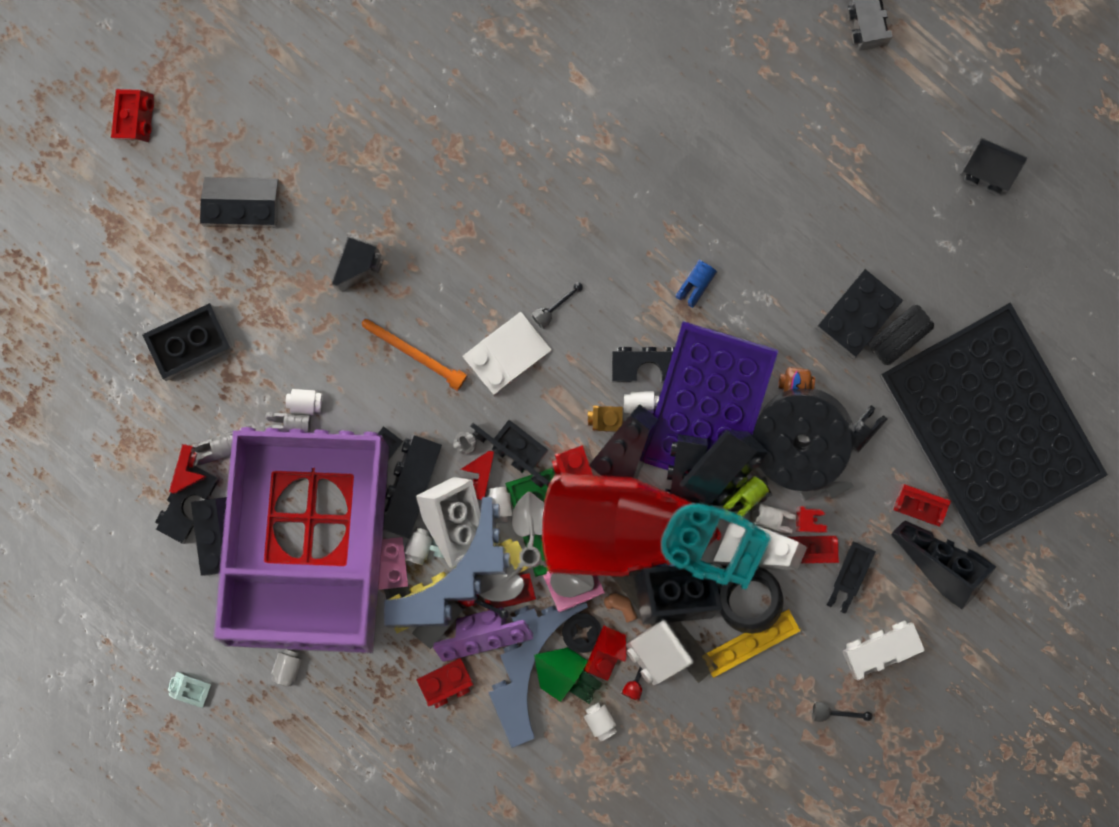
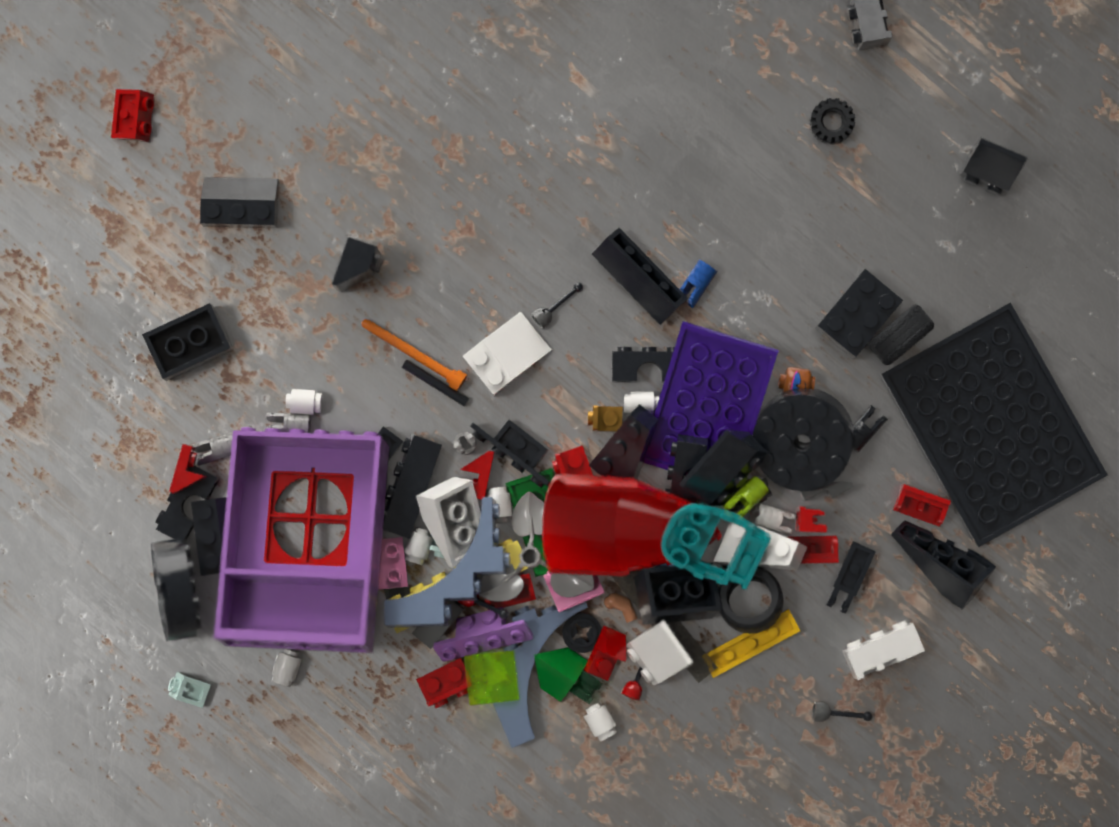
none -> black brick [151,538,202,641]
none -> black bar [401,359,469,407]
none -> clear neon green hinge [464,650,519,706]
none -> black brick [592,228,688,325]
none -> black tyre [810,98,856,144]

